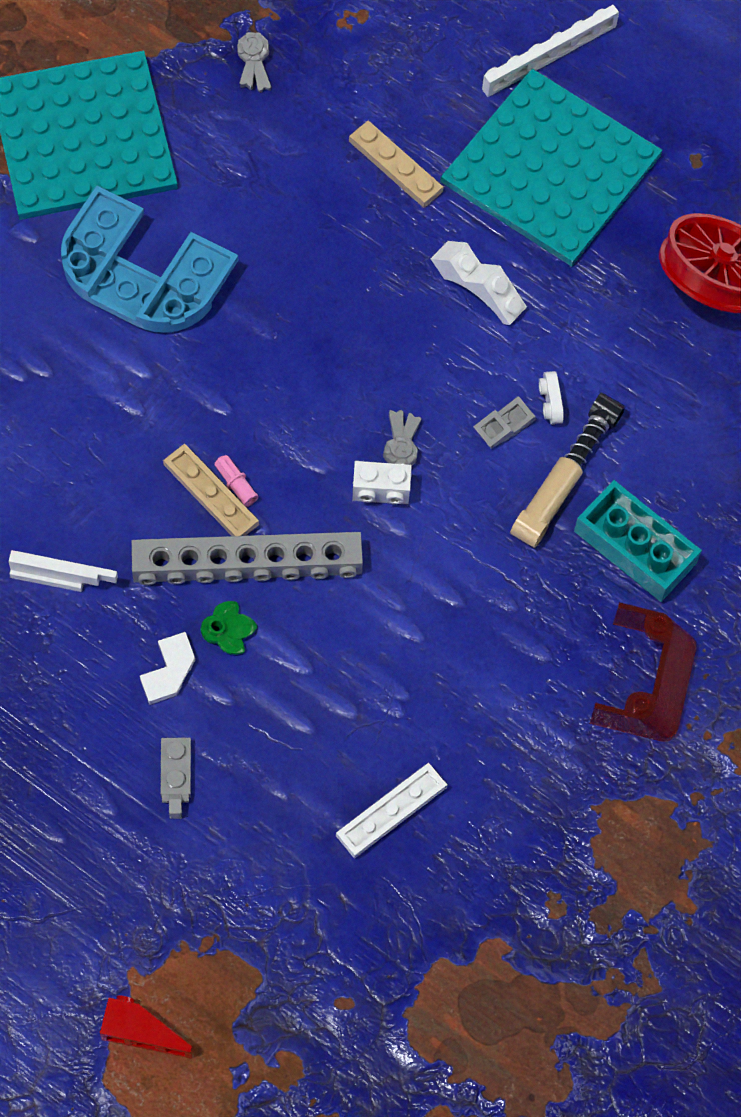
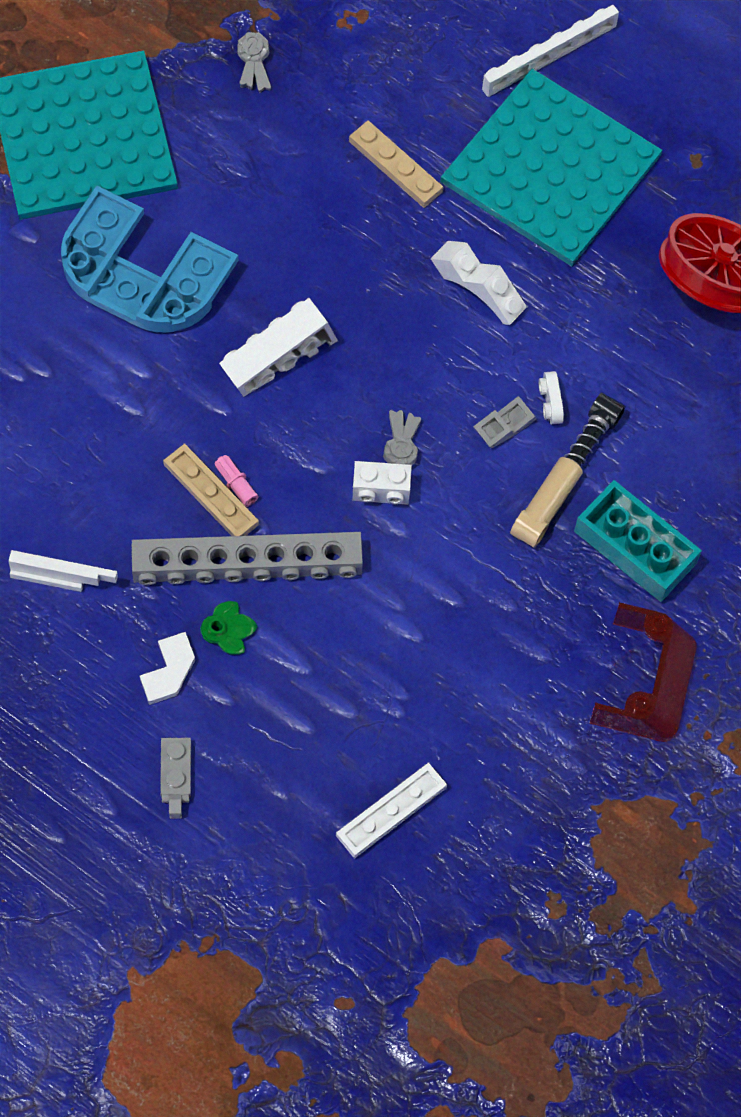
red slope [100,995,193,1059] -> none
none -> white wedge [219,298,338,397]

